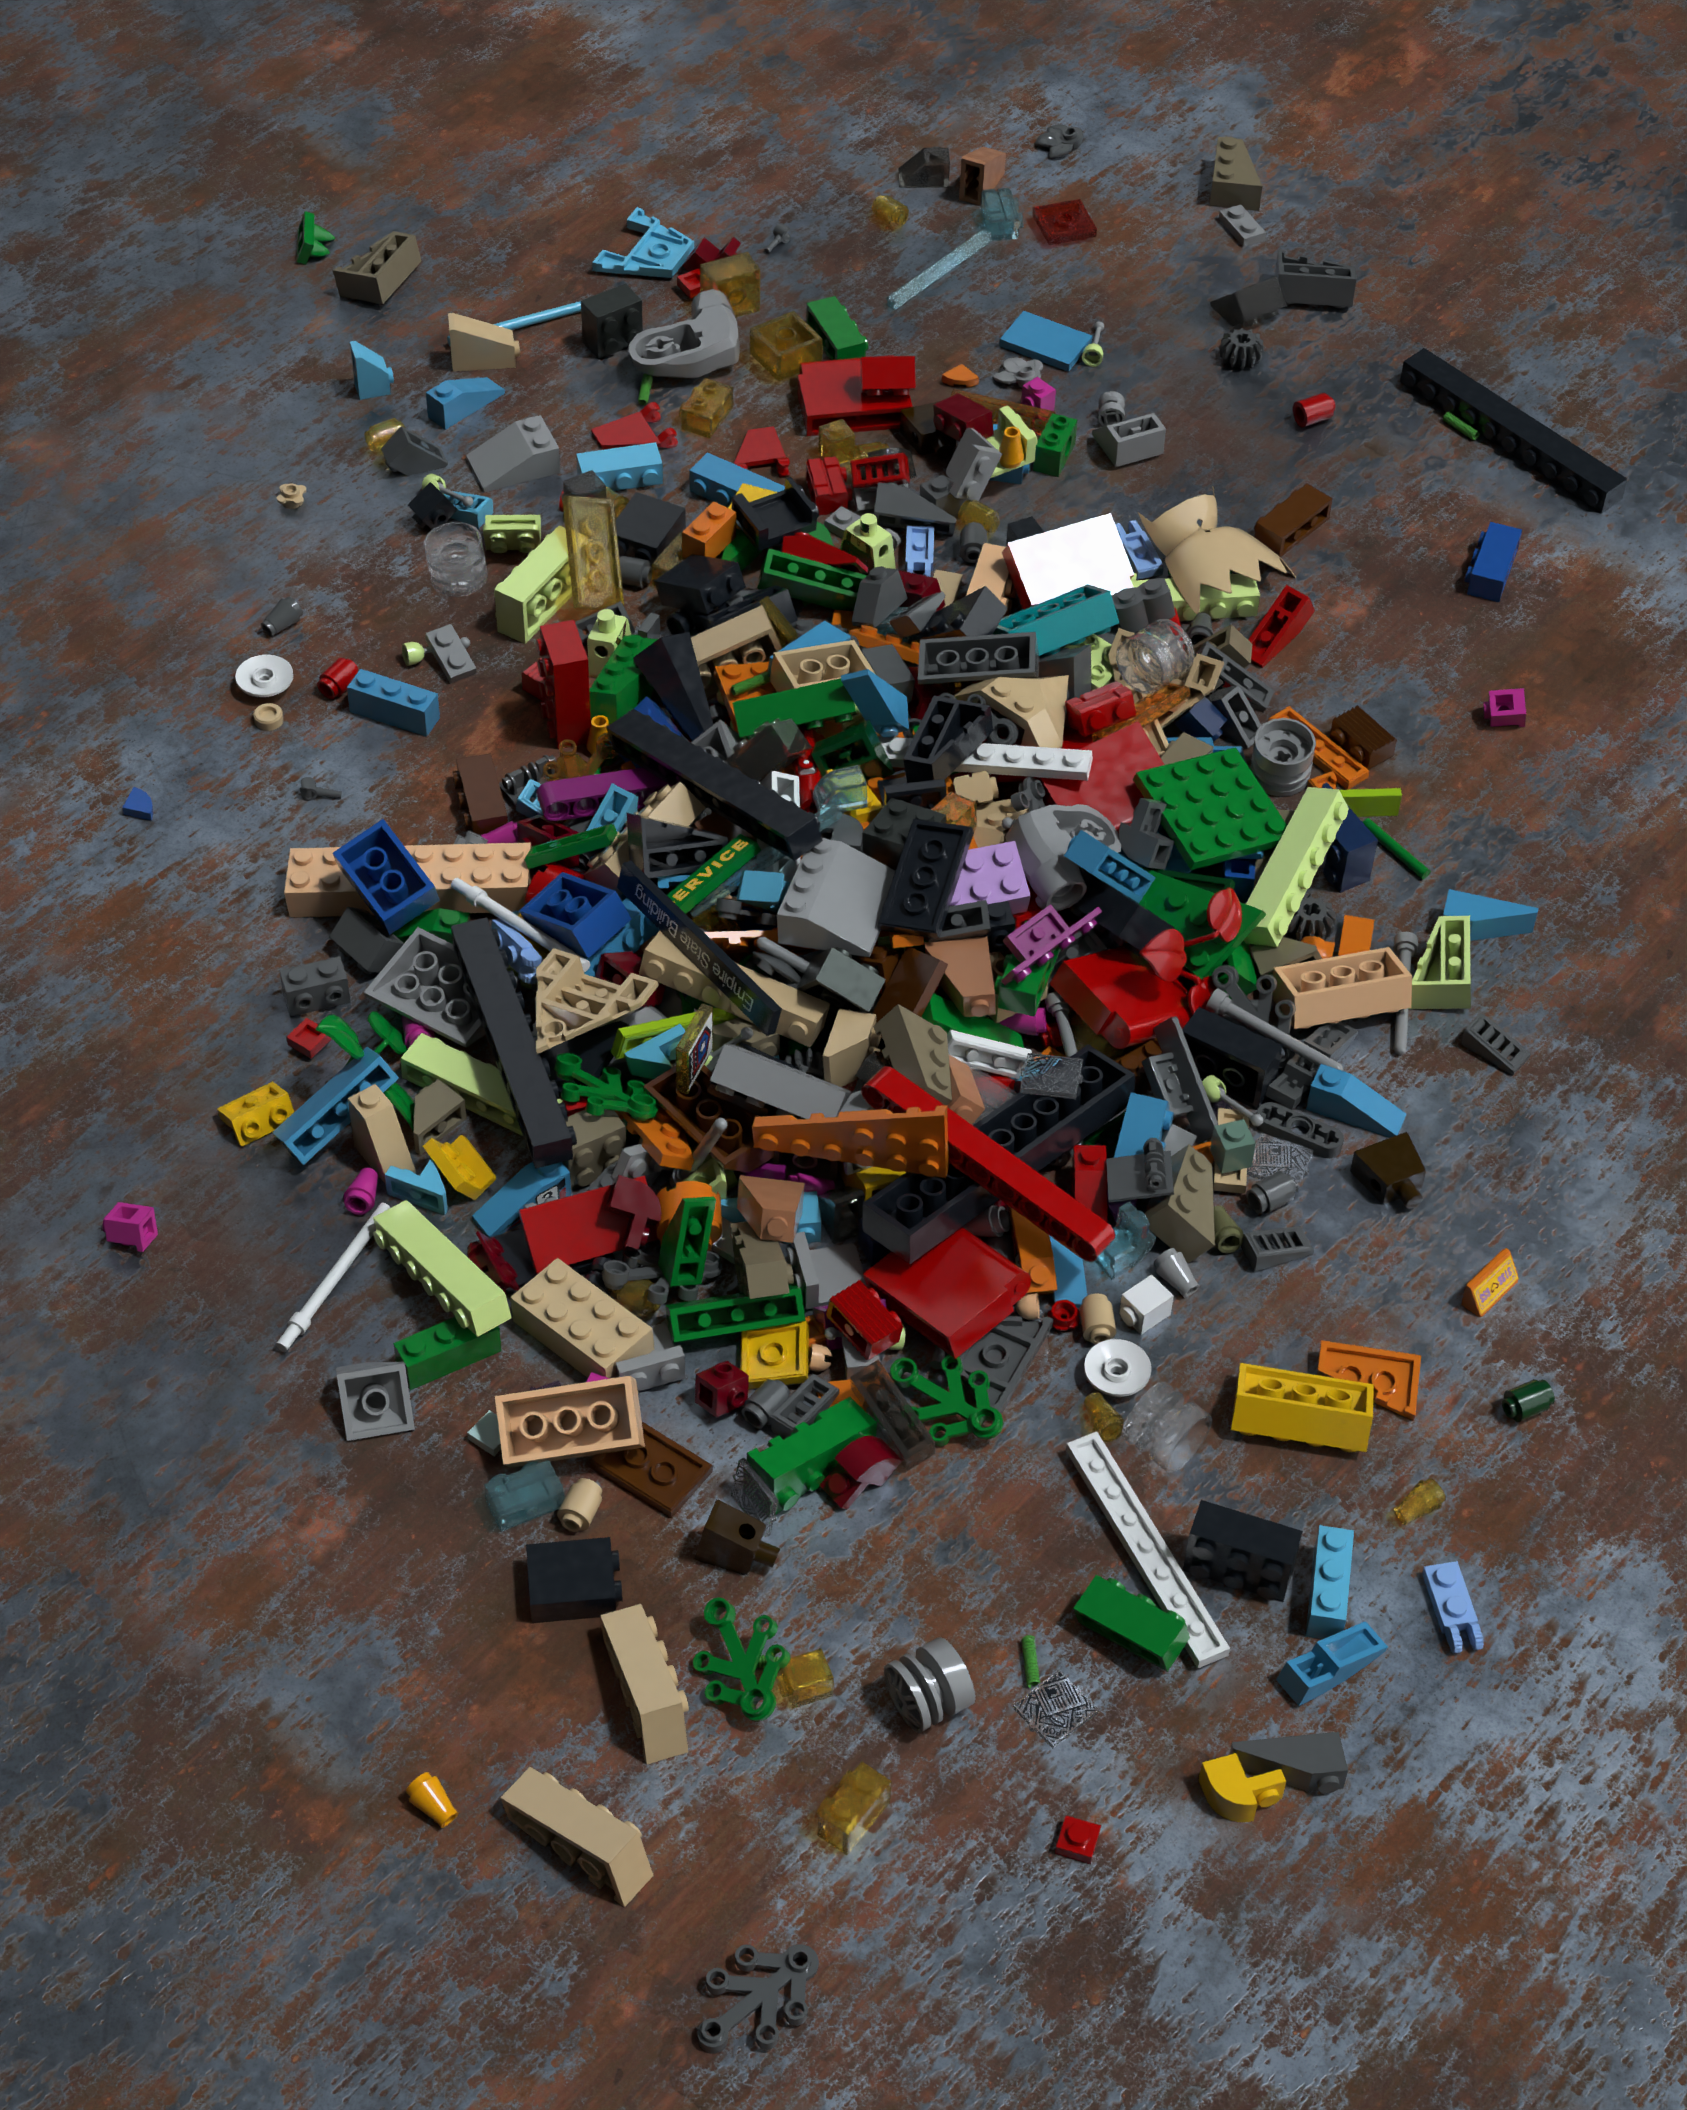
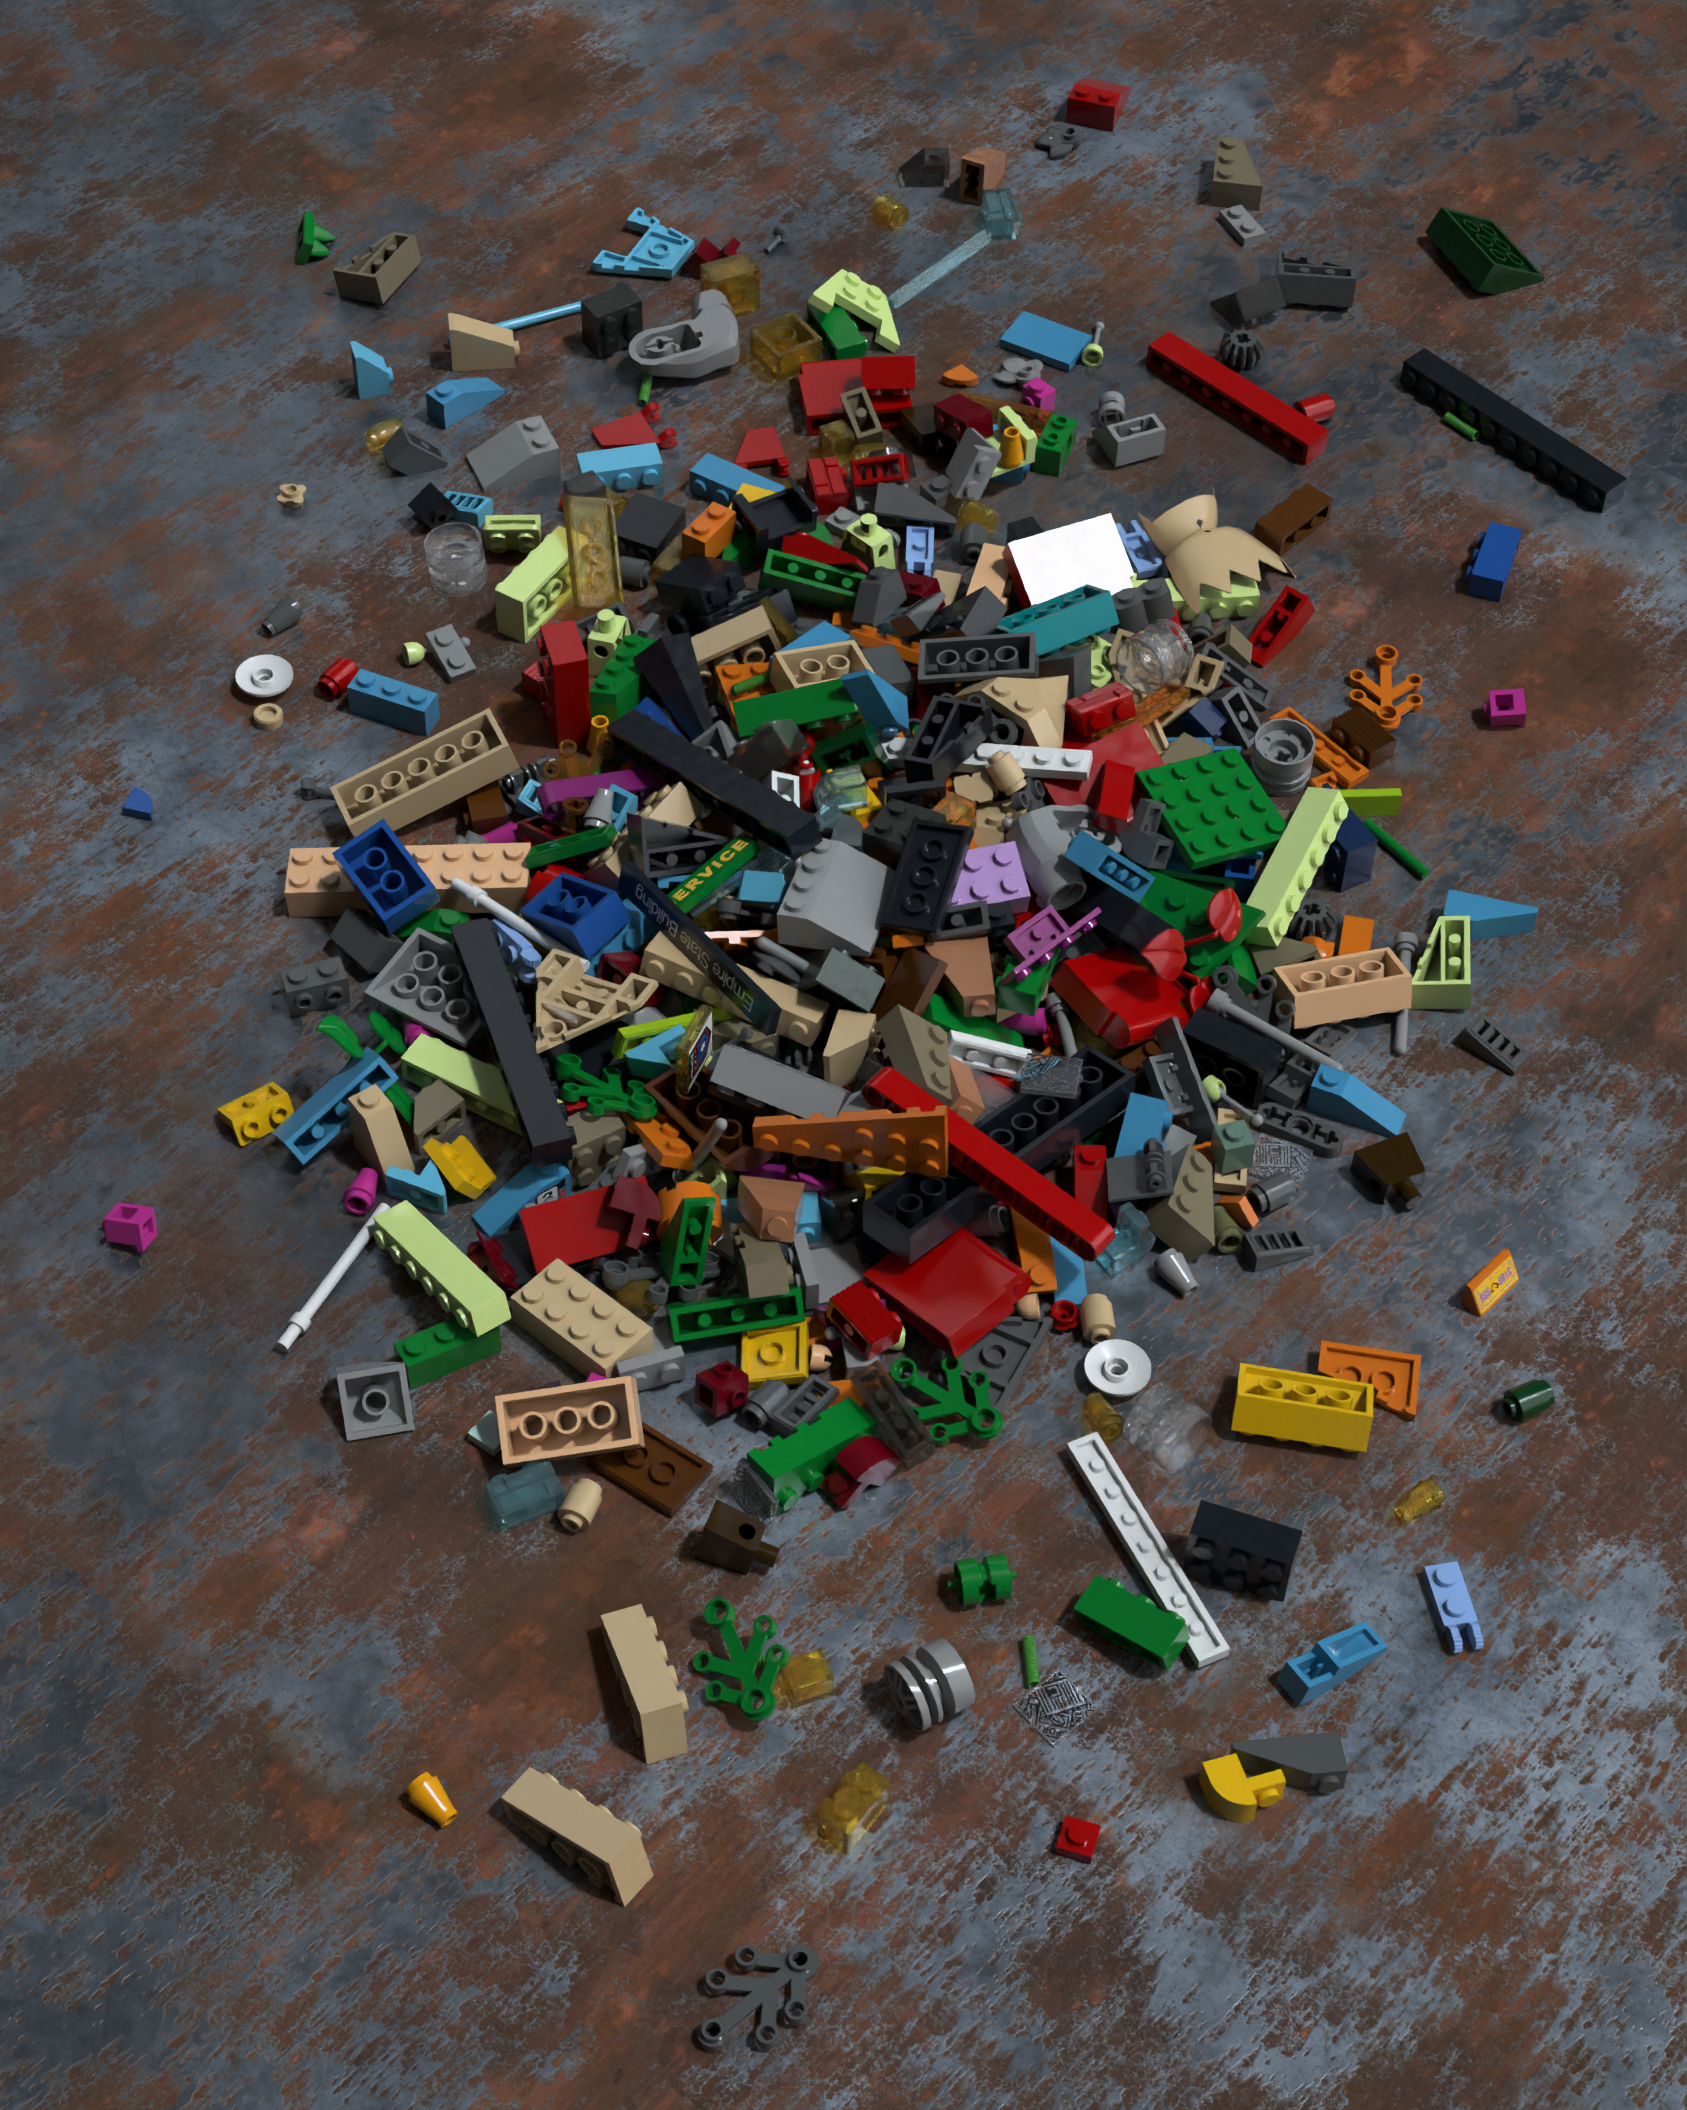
red plate [286,1018,332,1059] -> none
hinge [422,474,473,507] -> none
black brick [526,1537,623,1623] -> none
red plate [677,268,712,299] -> none
clear yellow brick [679,378,733,439] -> none
clear red plate [1032,199,1097,245] -> none
white brick [1119,1274,1174,1335] -> none
medium azure brick [1306,1525,1354,1639] -> none
none -> tan brick [330,708,520,838]
none -> reddish brown bush [559,797,589,836]
none -> light grey cone [582,788,614,831]
none -> yellowish green wing [808,269,900,353]
none -> dark tan slope [839,386,883,455]
none -> green wheel [947,1553,1018,1606]
none -> tan brick [985,750,1027,797]
none -> red slope [1066,78,1131,132]
none -> red slope [1092,760,1135,834]
none -> red brick [1146,332,1329,465]
none -> orange tile [1217,1196,1259,1228]
none -> orange plant [1348,645,1423,731]
none -> dark green slope [1425,207,1545,294]

